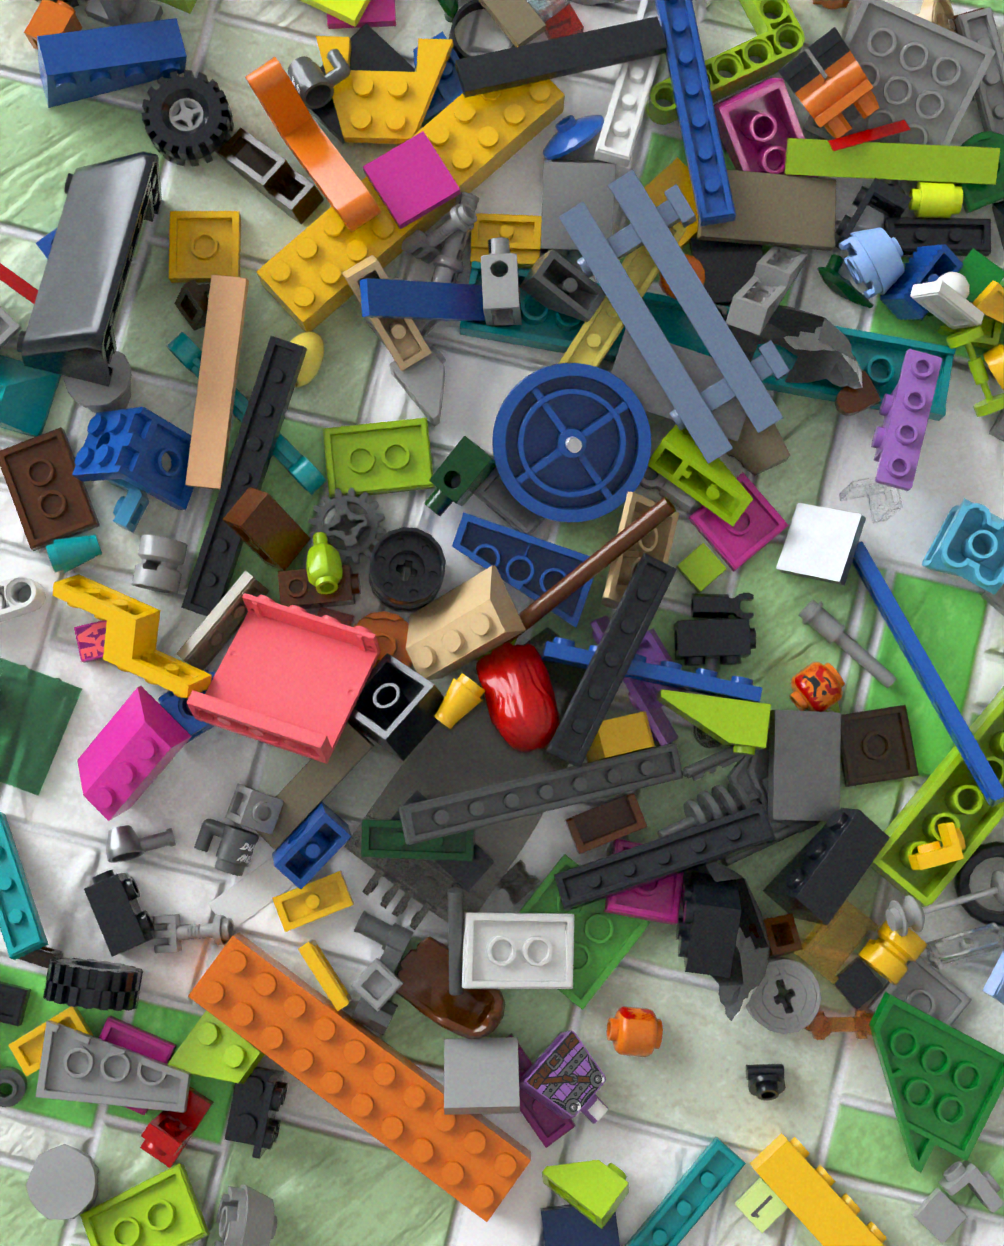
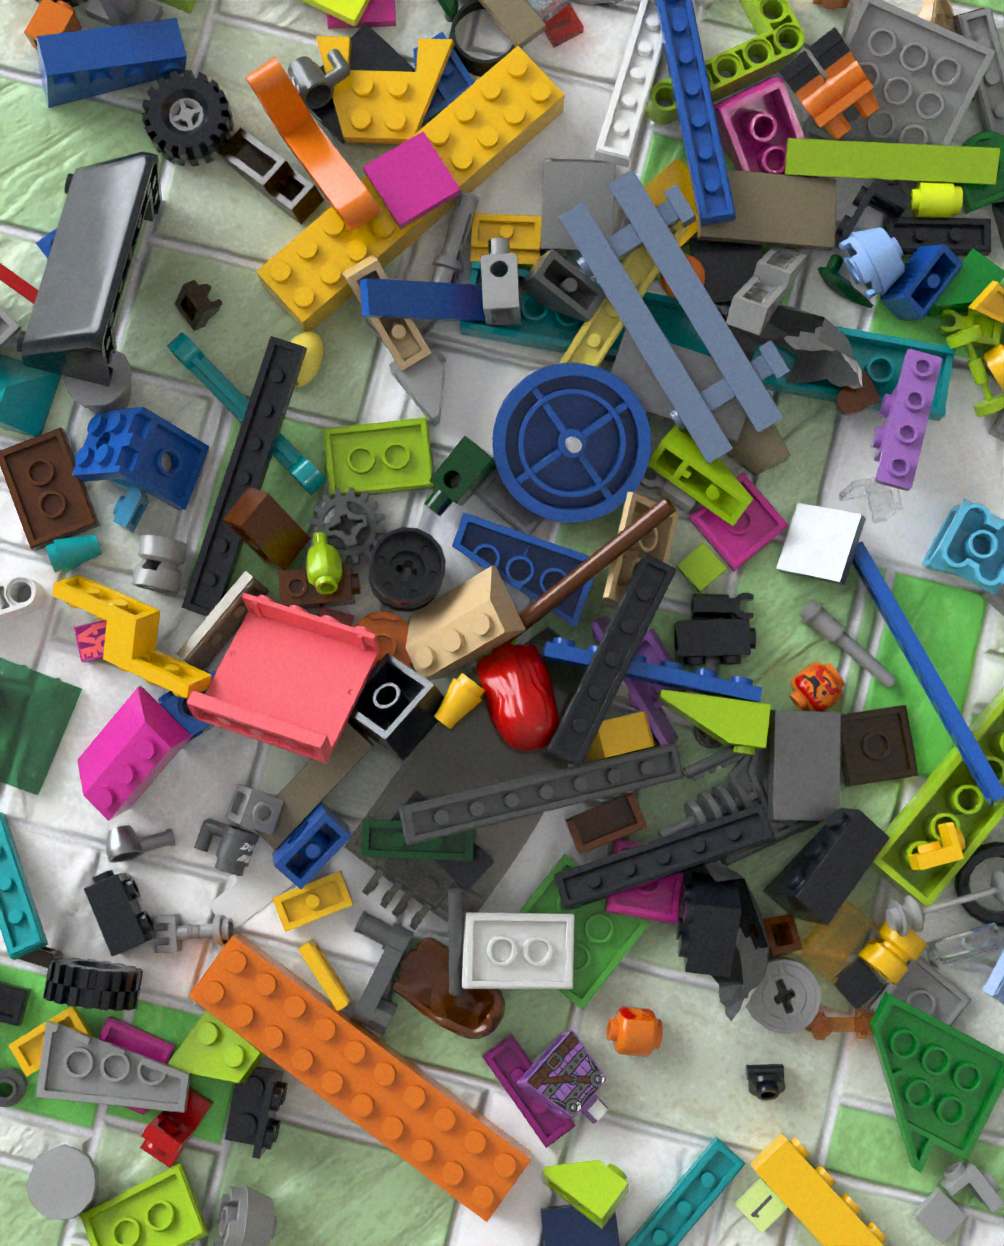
yellow tile [169,211,241,283] -> none
light nougat tile [185,275,249,490] -> none
light grey tile [351,958,404,1011] -> none
light grey hinge [402,203,477,264] -> none
light grey tile [444,1037,520,1115] -> none
black tile [455,16,667,98] -> none
clear smoke wheel [494,859,540,905] -> none
blue dish [543,115,604,160] -> none
red sticker [828,119,911,151] -> none
white tile [910,272,984,329] -> none

